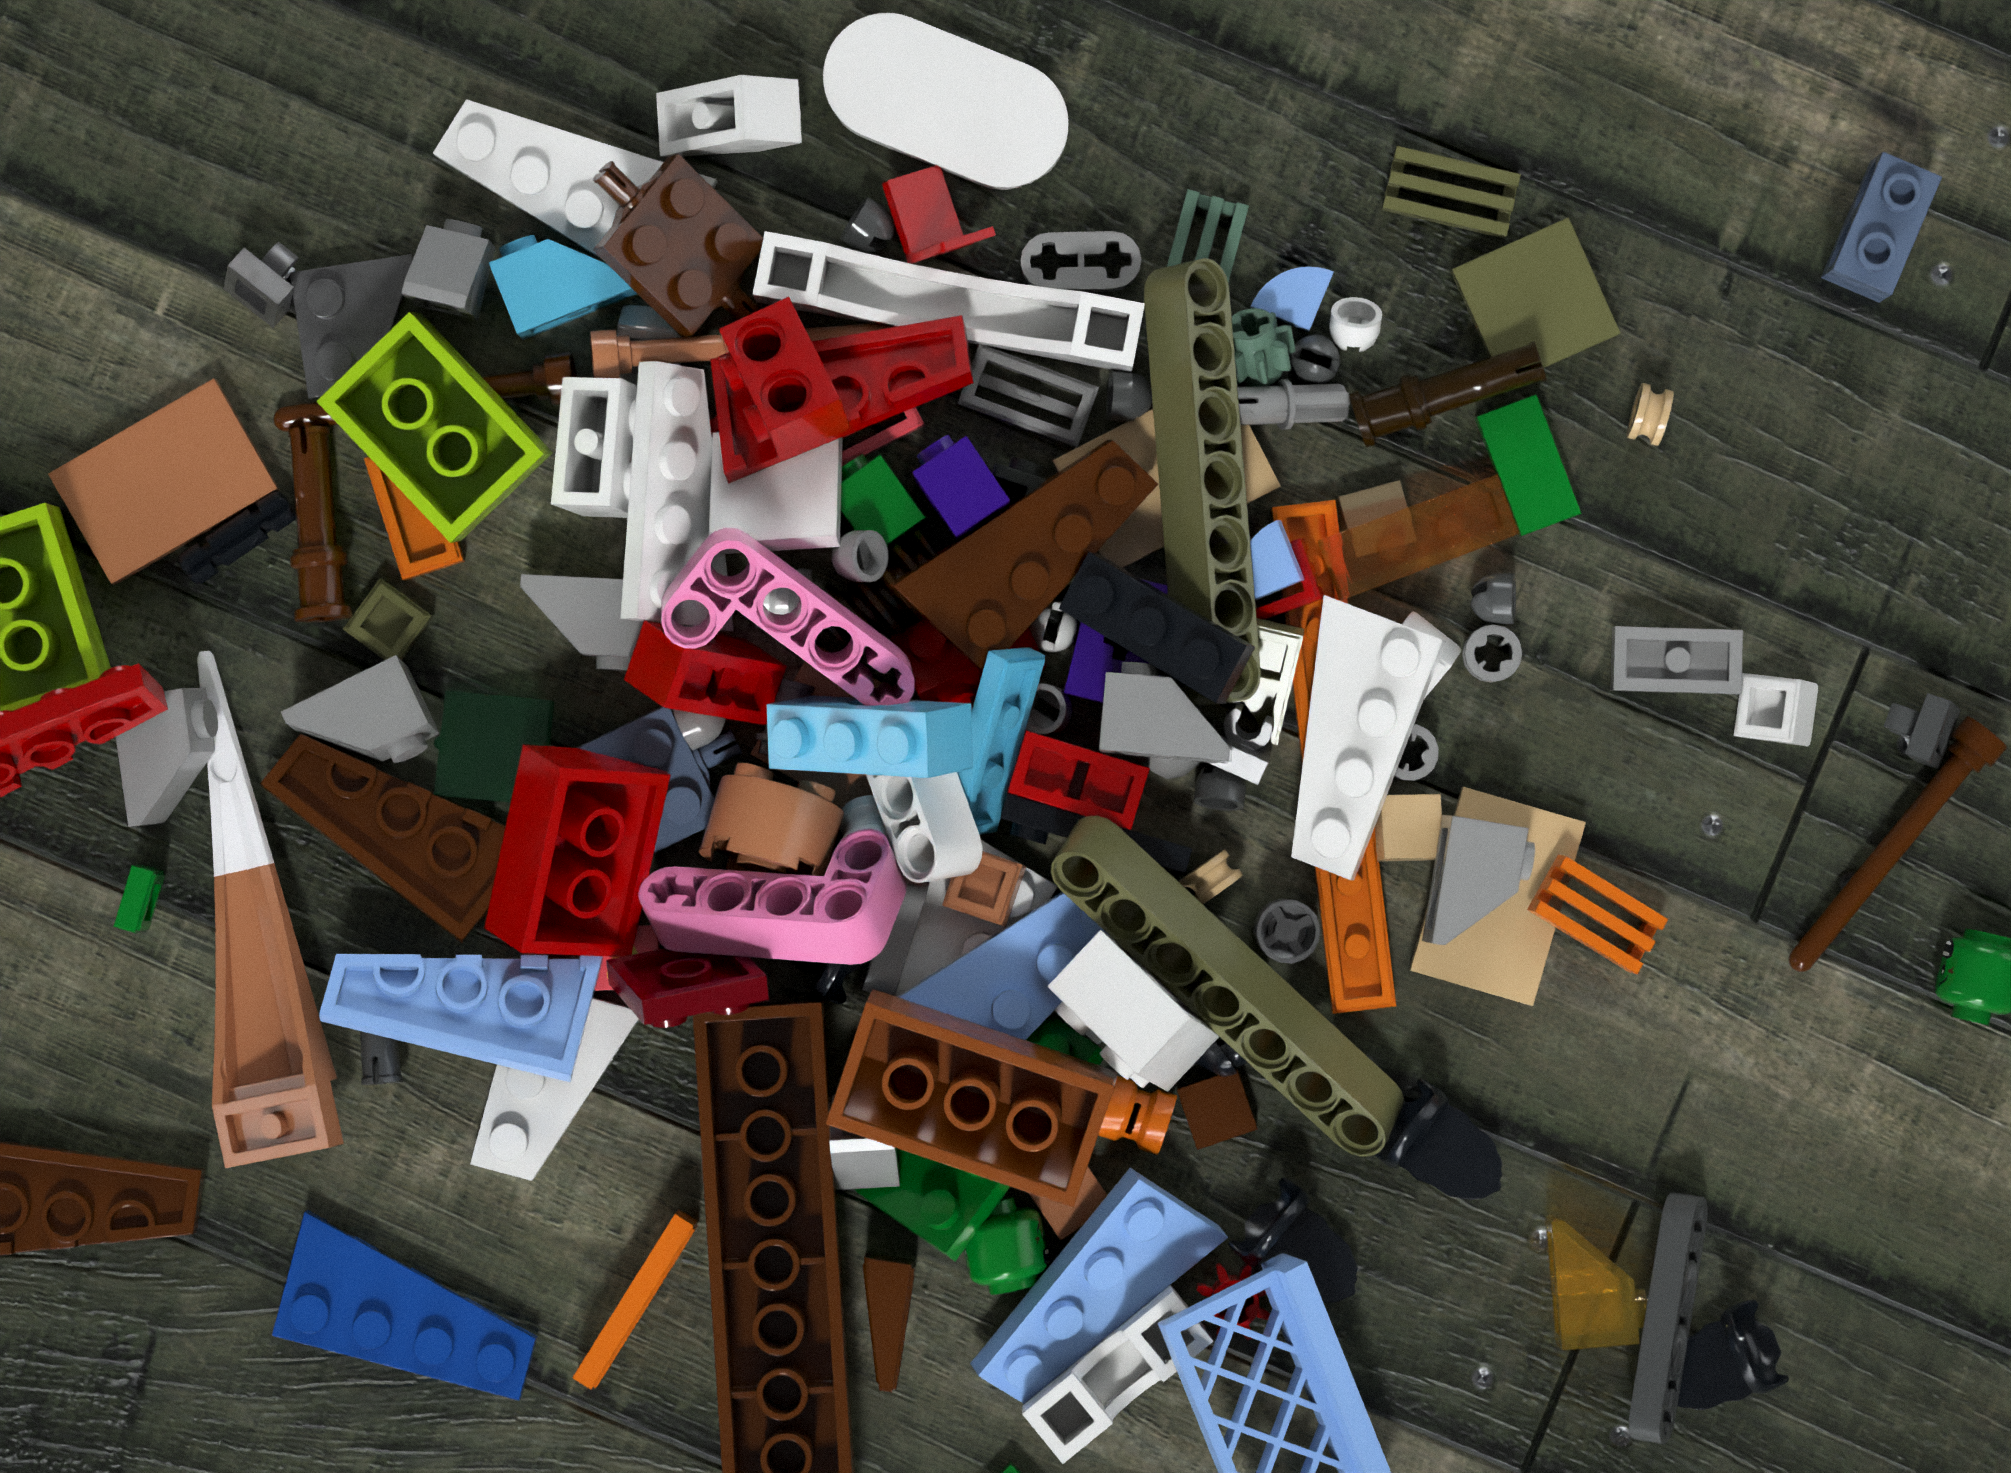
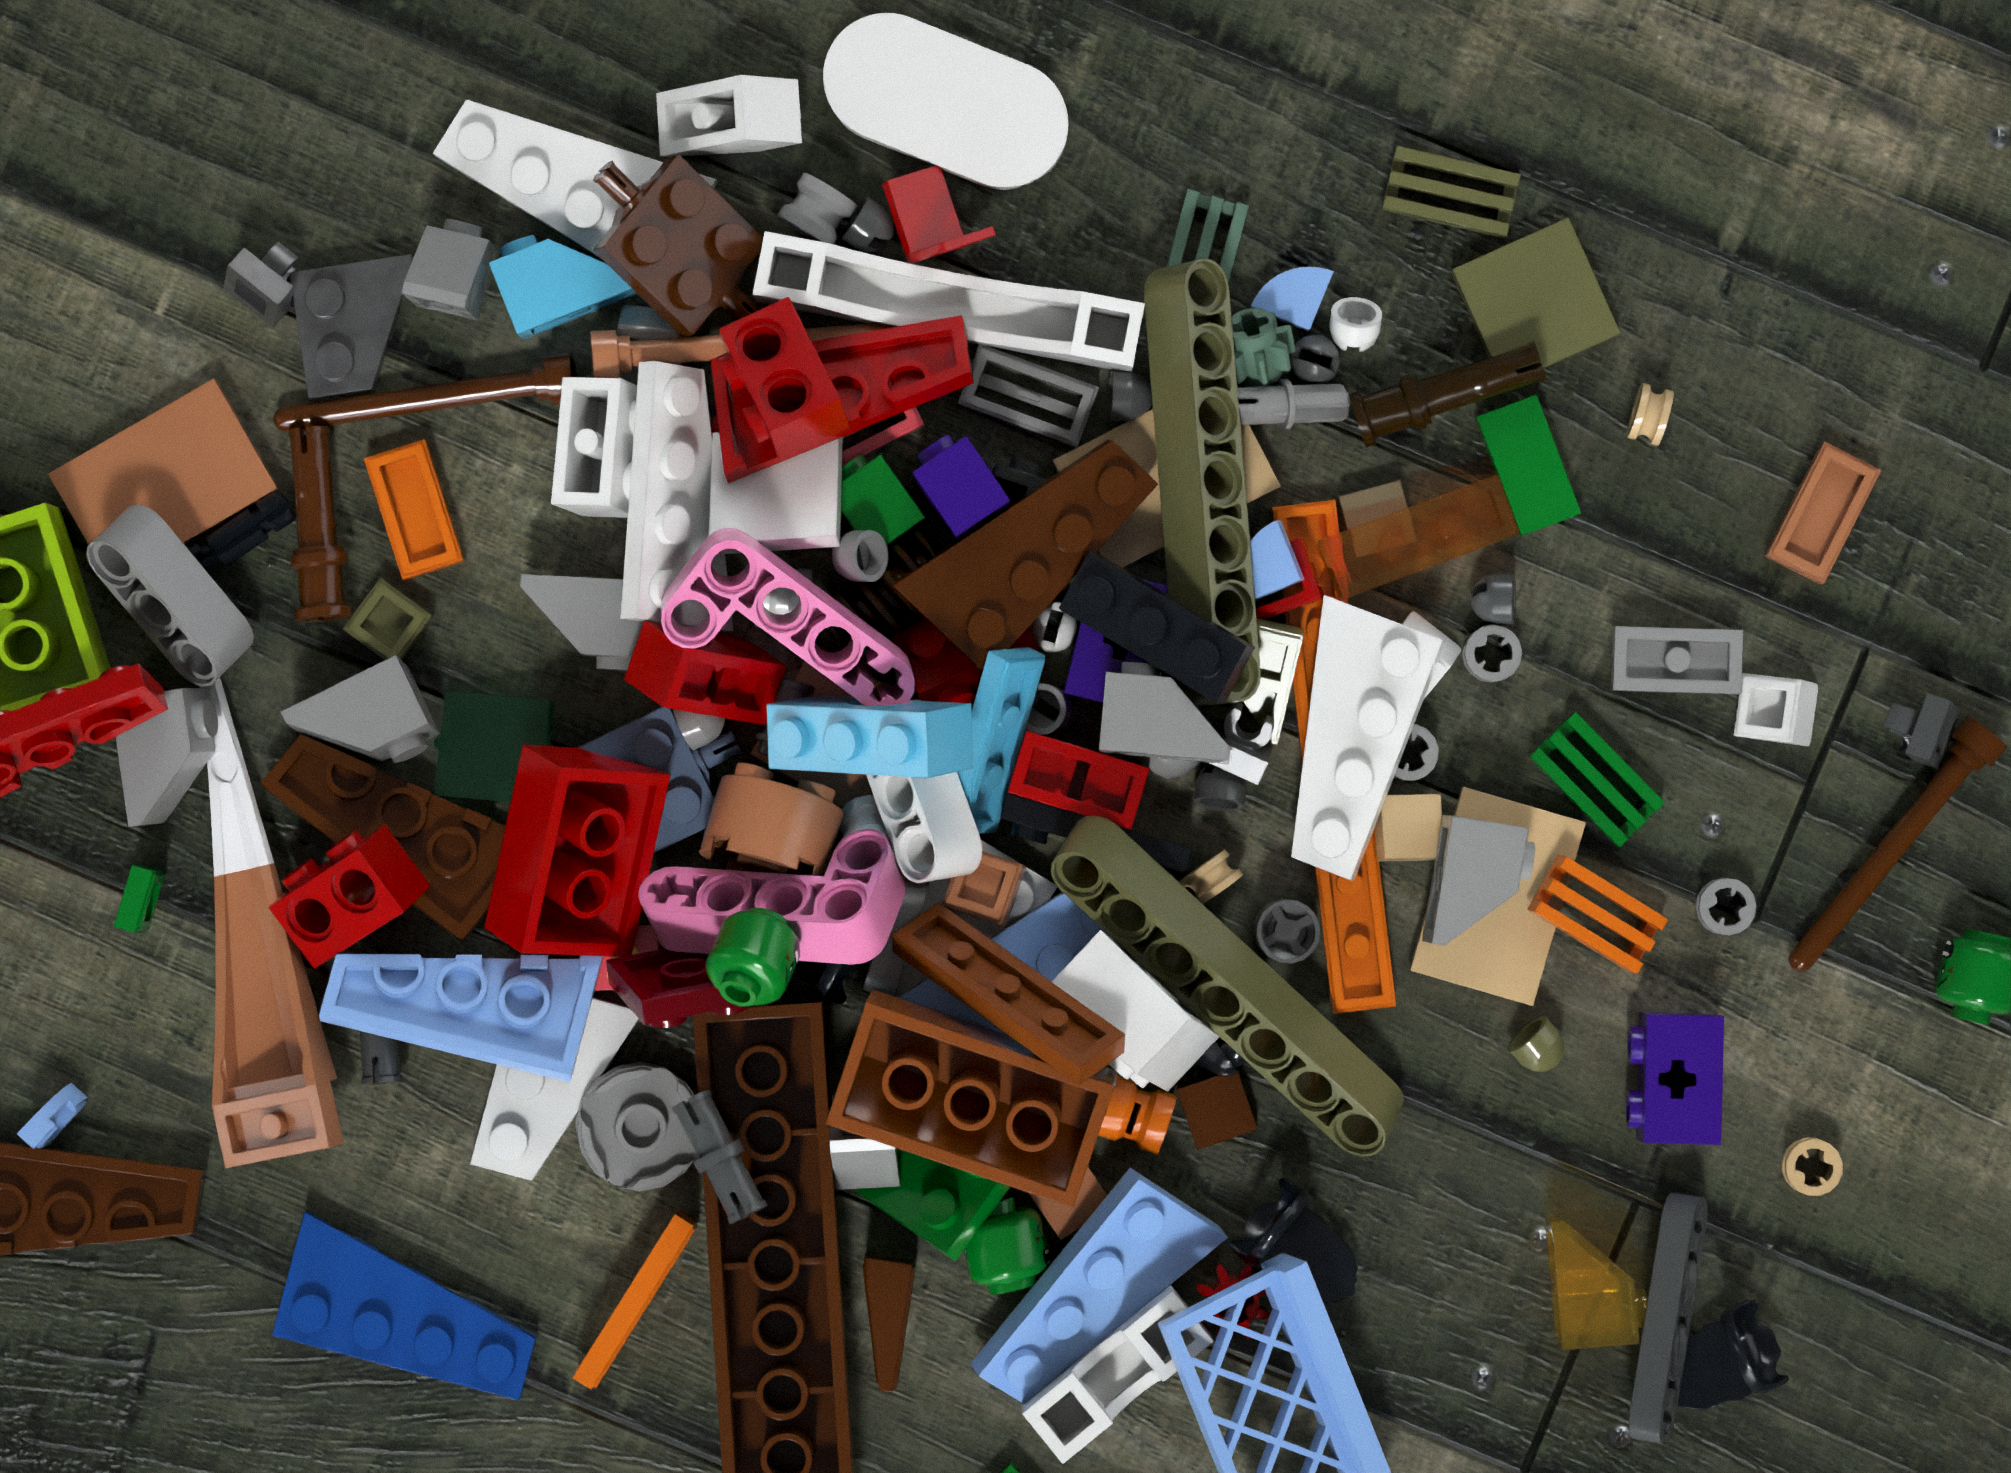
lime brick [316,312,553,543] -> none
light grey beam [1020,231,1142,292] -> none
black piece [1375,1079,1503,1200] -> none
sand blue brick [1821,152,1942,303] -> none
none -> light blue tile [17,1083,88,1149]
none -> light grey beam [86,504,254,687]
none -> red brick [268,824,431,969]
none -> light grey tile [575,1062,696,1192]
none -> dark grey pin [672,1089,768,1224]
none -> green head [706,908,800,1007]
none -> light grey wheel [777,172,858,245]
none -> dark orange plate [892,902,1125,1086]
none -> olive hinge [1508,1016,1564,1072]
none -> green tile [1528,712,1665,848]
none -> dark purple brick [1626,1012,1724,1145]
none -> light grey bush [1695,878,1757,936]
none -> nougat tile [1764,441,1881,585]
none -> tan bush [1781,1137,1843,1196]

